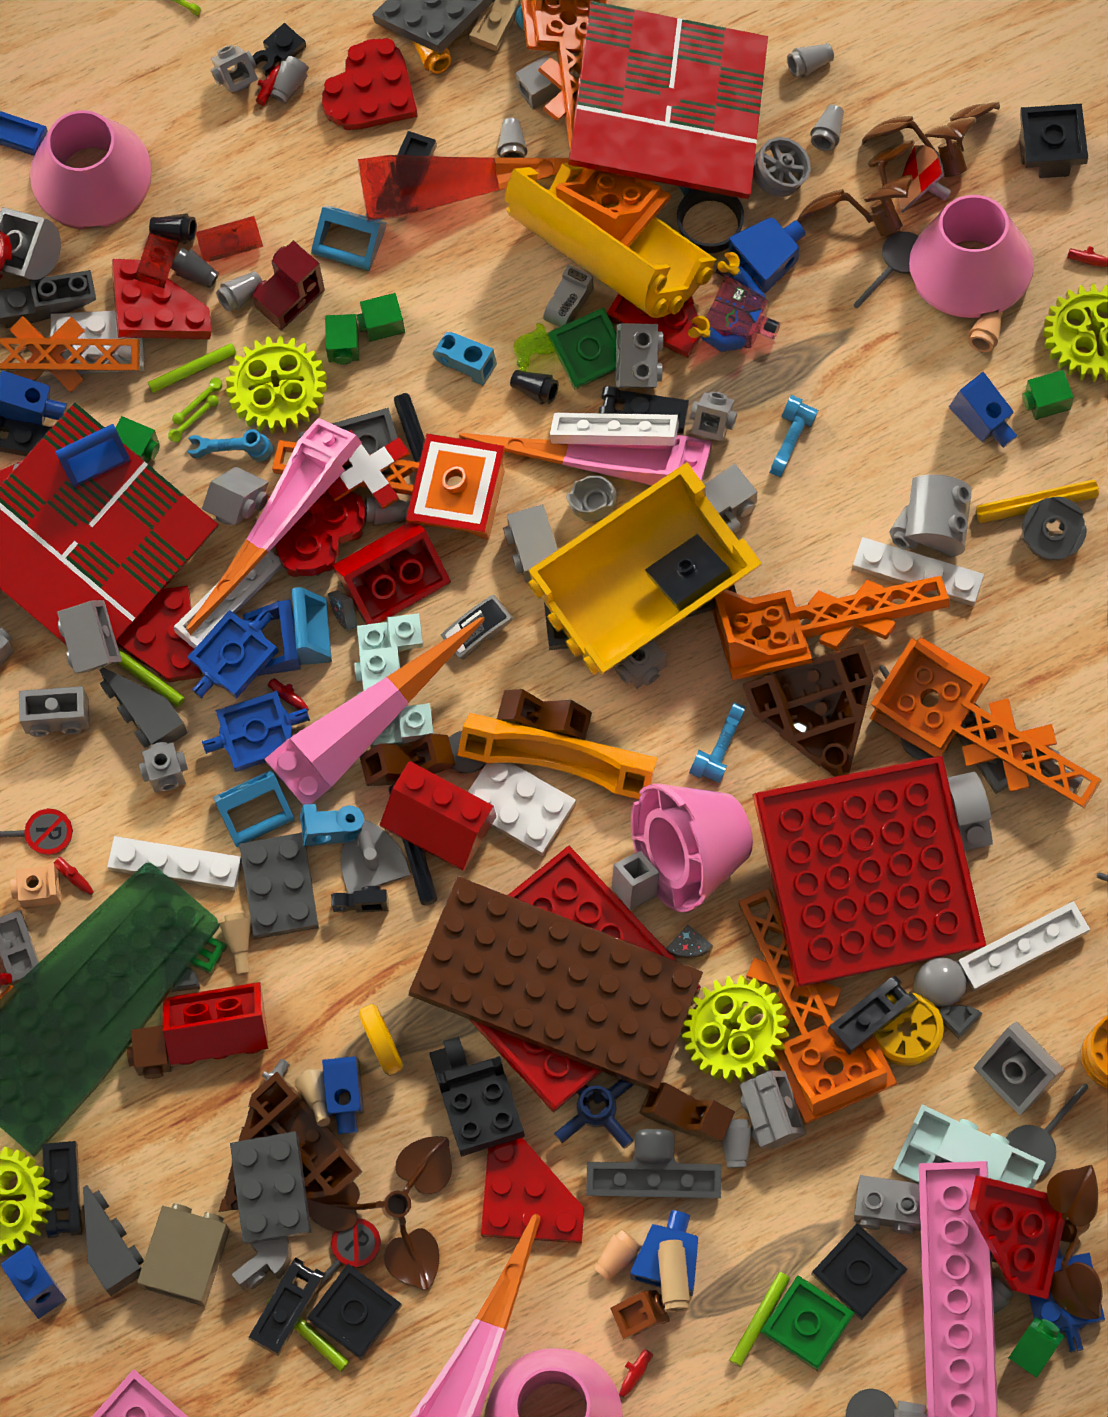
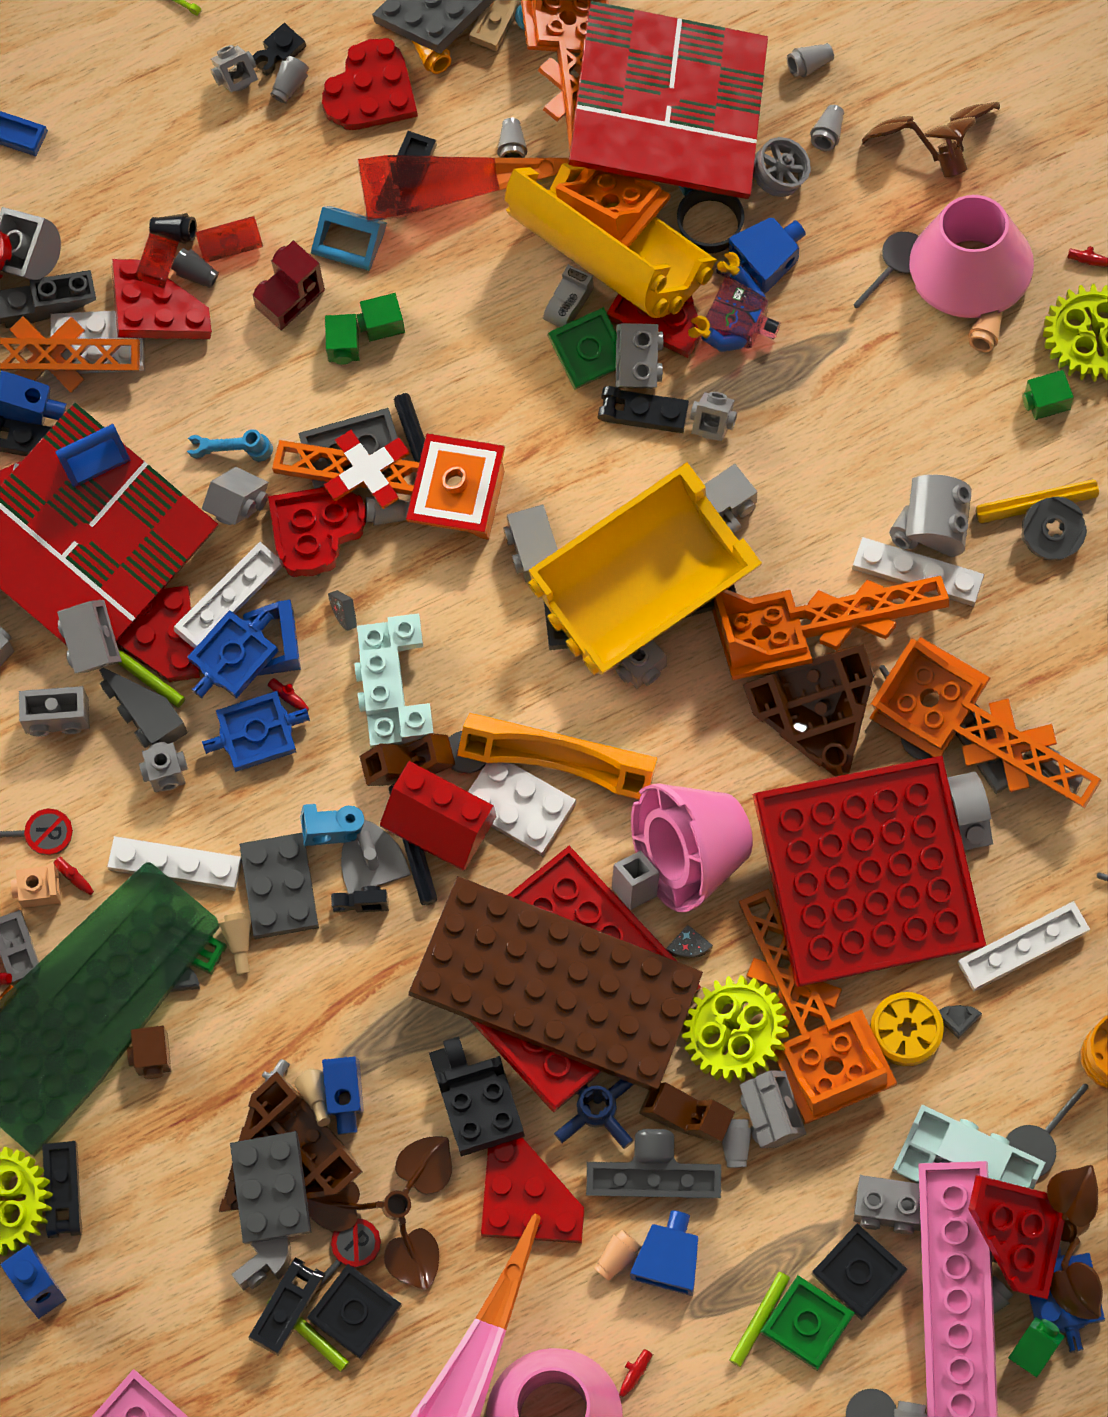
bright pink cone [30,110,151,229] -> none
dark grey slope [83,1185,144,1296] -> none
green brick [115,416,160,464] -> none
dark tan brick [137,1203,230,1307] -> none
lime bar [147,343,237,393] -> none
red slope [163,982,268,1065] -> none
lime hinge [168,395,219,443] -> none
lime hinge [172,378,223,425] -> none
bright pink plate [186,418,362,635] -> none
dark azure tile [213,770,295,847] -> none
light grey cone [216,271,262,311] -> none
neon yellow gear [226,336,327,434] -> none
red helmet [256,64,281,106] -> none
bright pink plate [264,617,485,805] -> none
dark azure tile [291,587,332,665] -> none
red slope [332,522,451,625] -> none
yellow wheel [359,1004,403,1076] -> none
dark azure leg [433,332,497,386] -> none
slope [441,595,514,660] -> none
bright pink plate [459,433,712,485] -> none
reddish brown brick [497,689,592,740] -> none
black cone [510,370,559,404] -> none
clear neon green piece [513,323,555,372] -> none
light grey brick [516,55,561,110] -> none
white plate [550,413,679,446] -> none
light grey hair [566,476,617,522] -> none
dark orange bracket [610,1290,670,1339] -> none
black plate [645,534,732,611] -> none
tan piece [658,1240,690,1313] -> none
dark azure brick [689,702,746,783] -> none
dark azure brick [769,395,819,478] -> none
reddish brown plant [797,140,915,236] -> none
black plate [827,975,918,1055] -> none
shield [899,145,951,213] -> none
light grey hair [913,958,967,1008] -> none
blue torso [949,372,1017,448] -> none
light grey brick [973,1022,1065,1115] -> none
black panel [1019,103,1088,178] -> none

